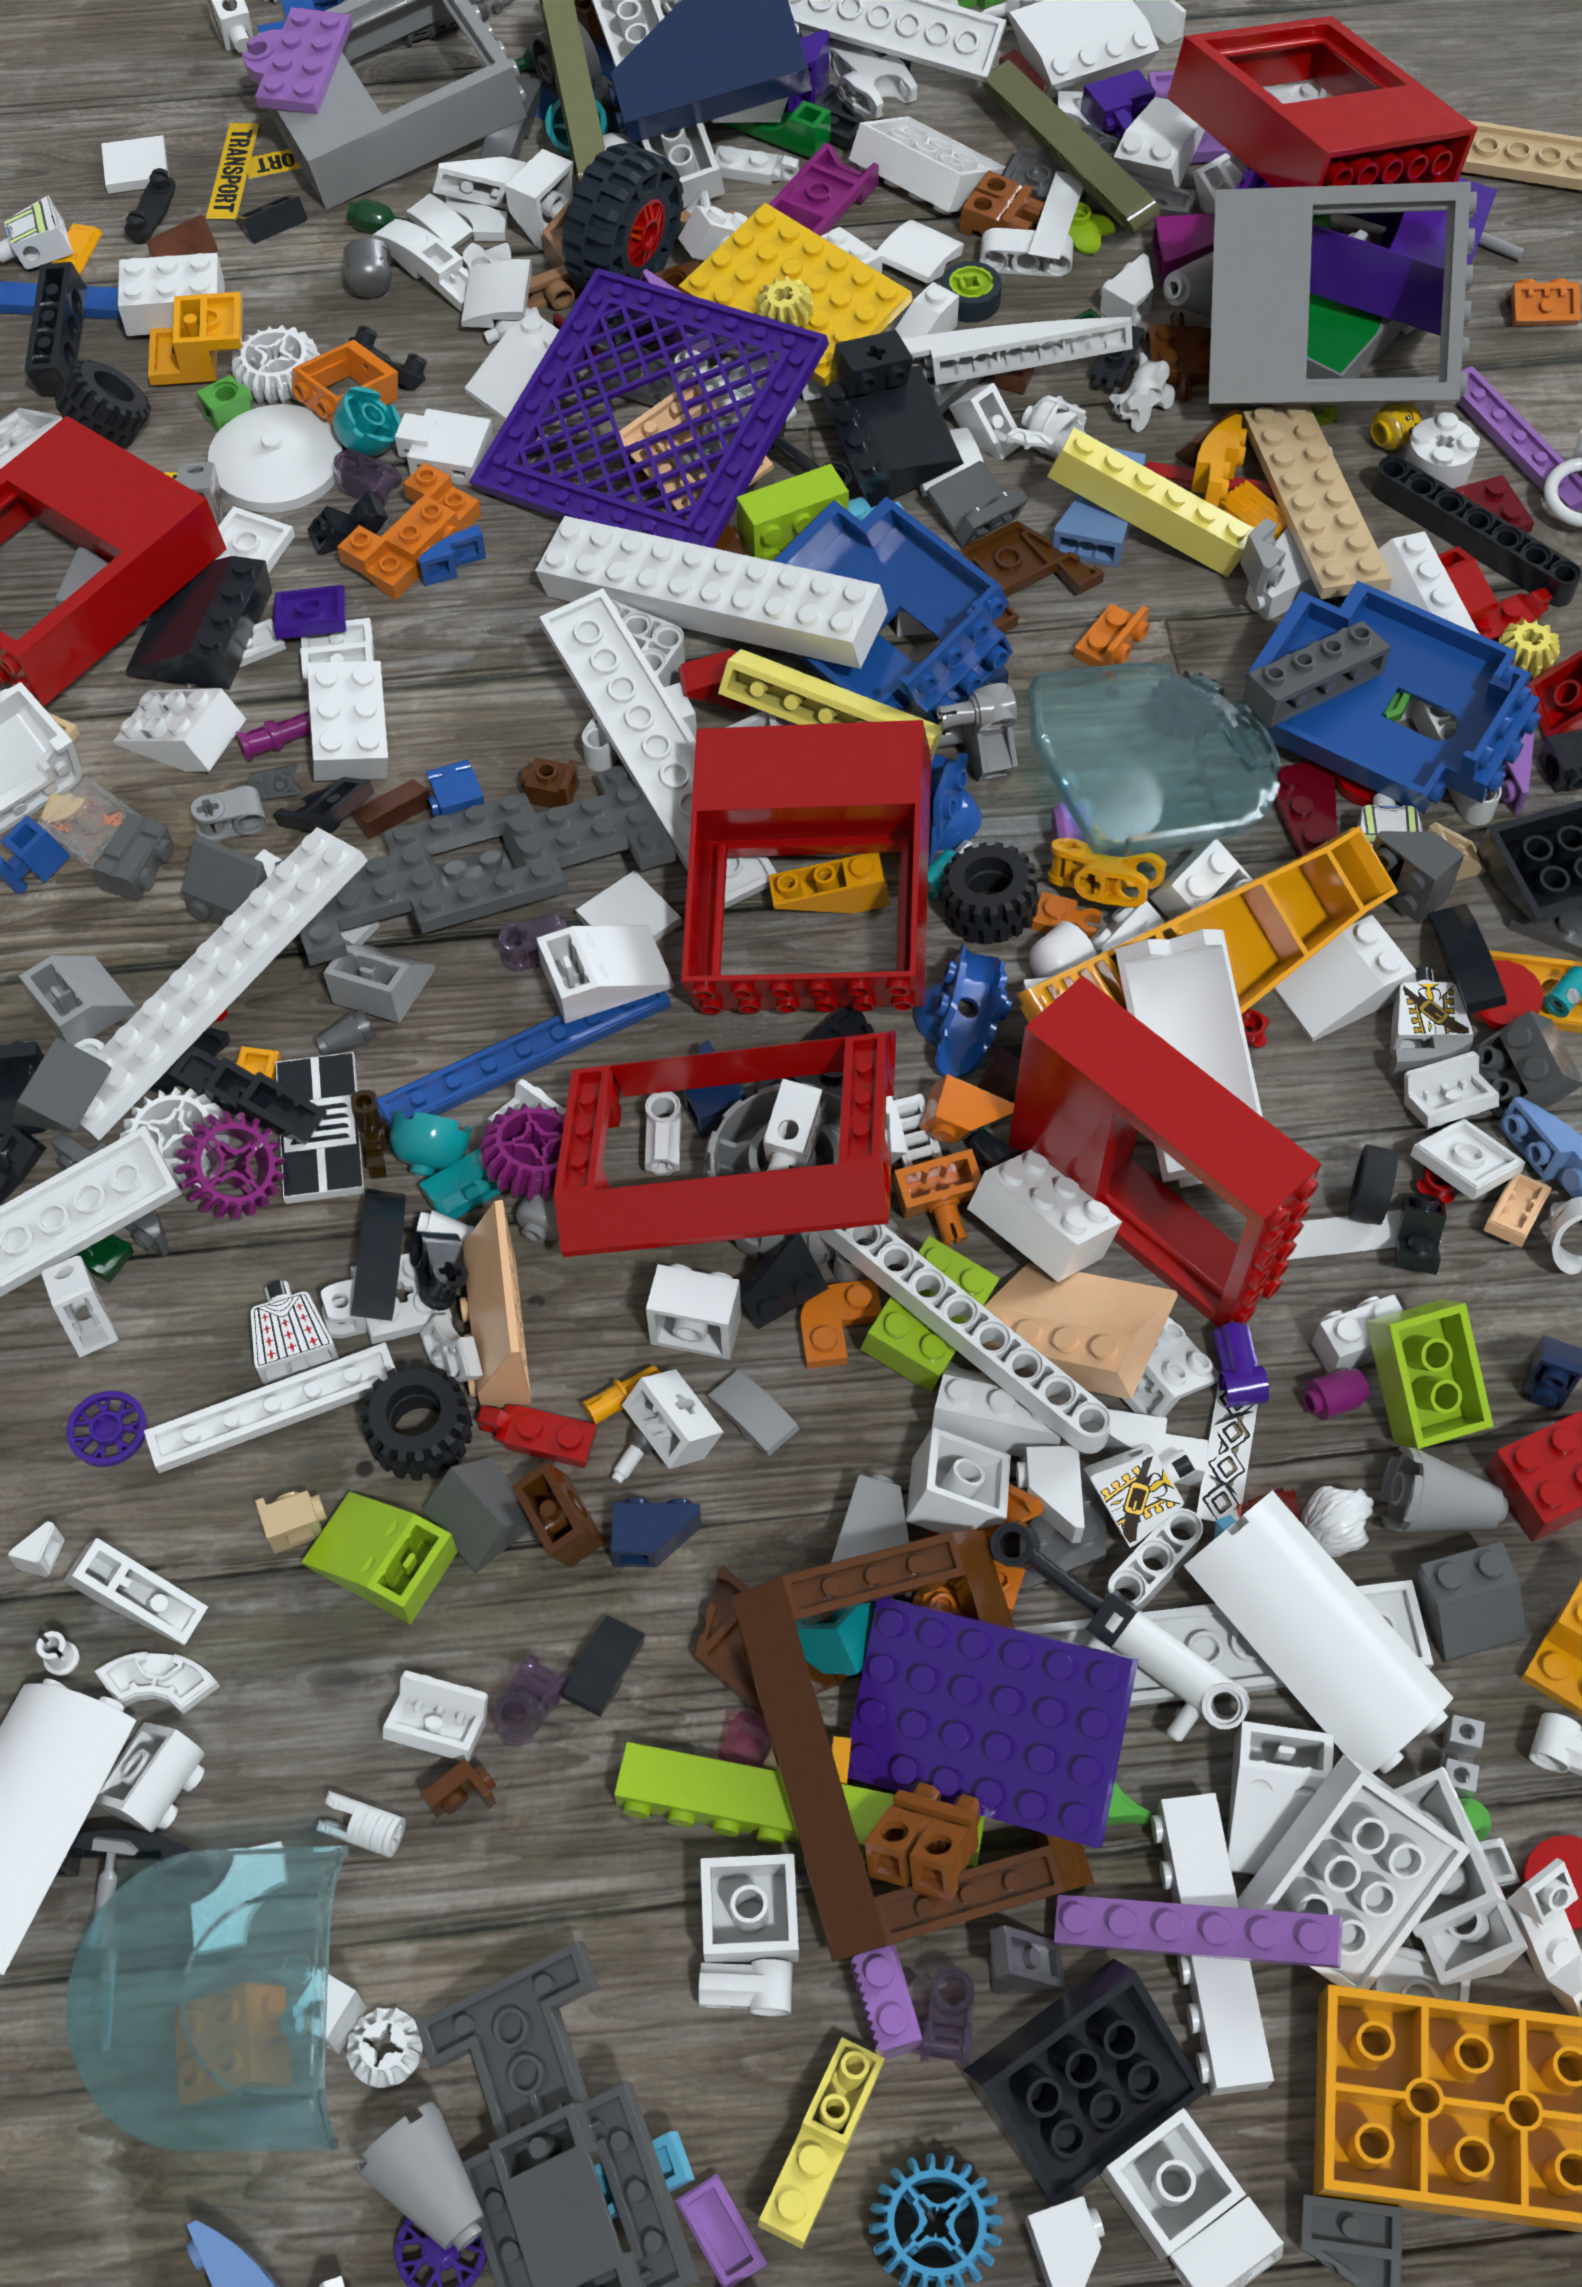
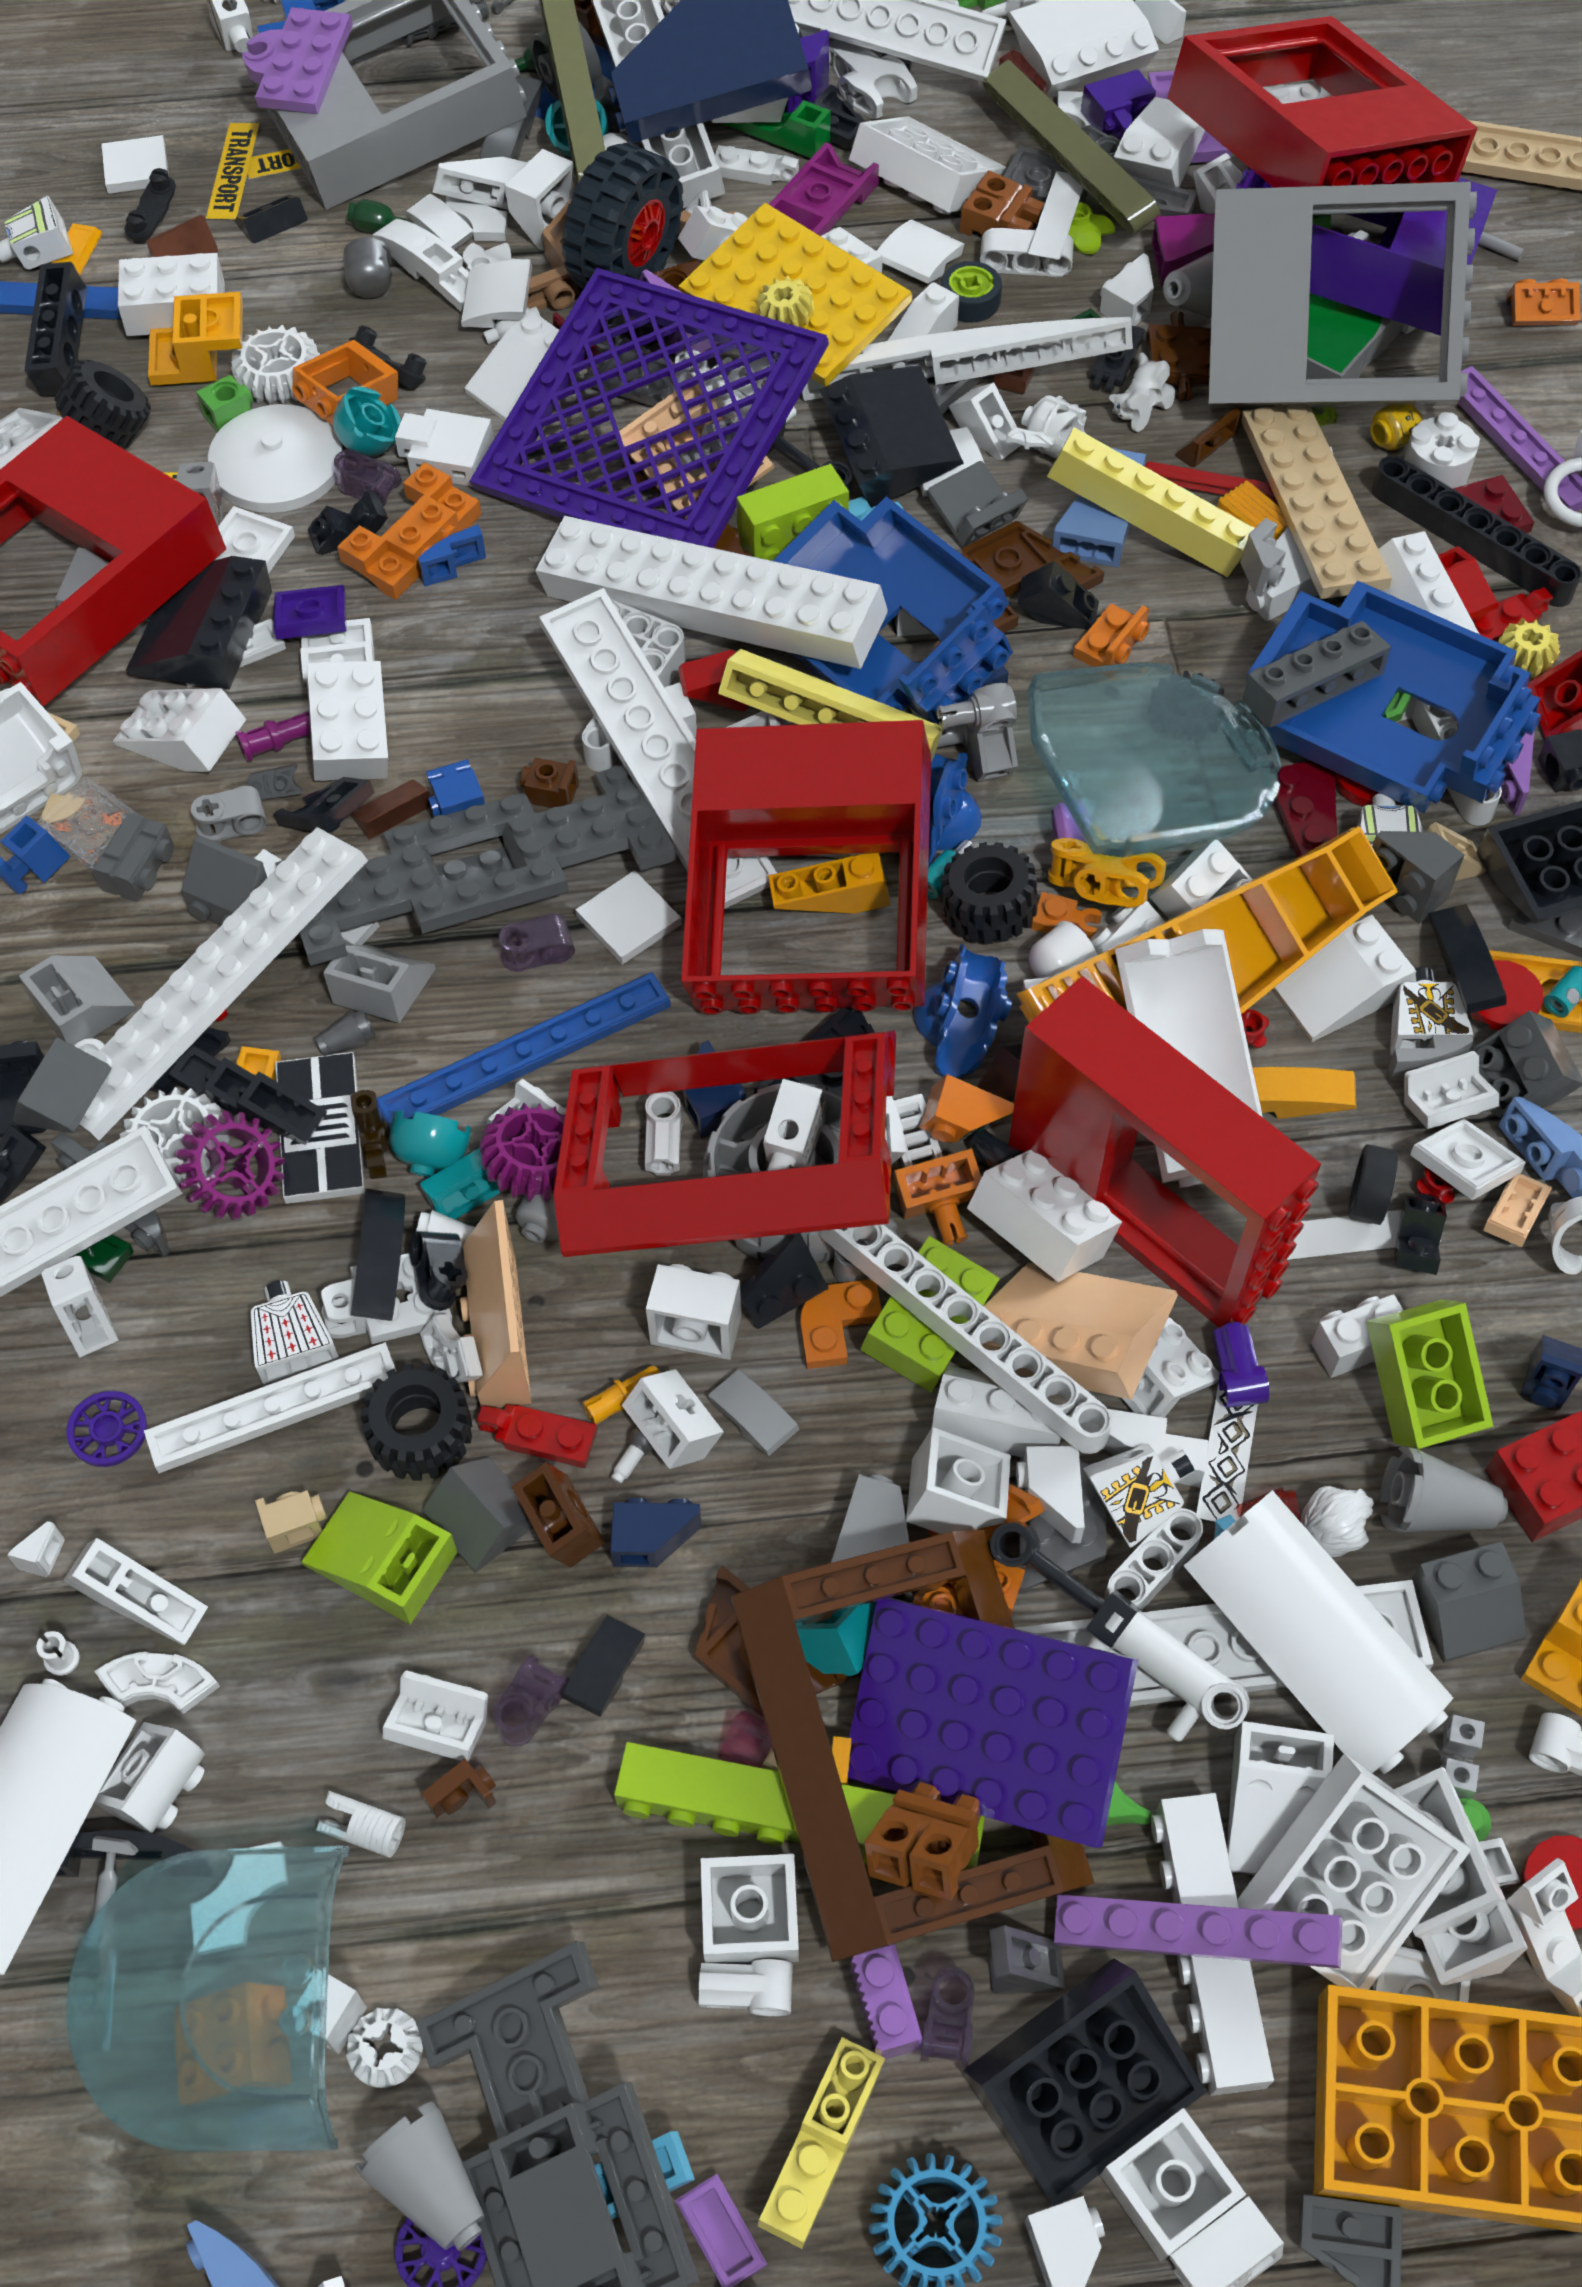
white slope [536,925,674,1024] -> none
black brick [830,330,913,397] -> none
light orange slope [1191,414,1247,508] -> none
magenta brick [1303,1368,1370,1420] -> none
none -> black slope [1018,561,1099,630]
none -> light orange slope [1253,1067,1357,1119]

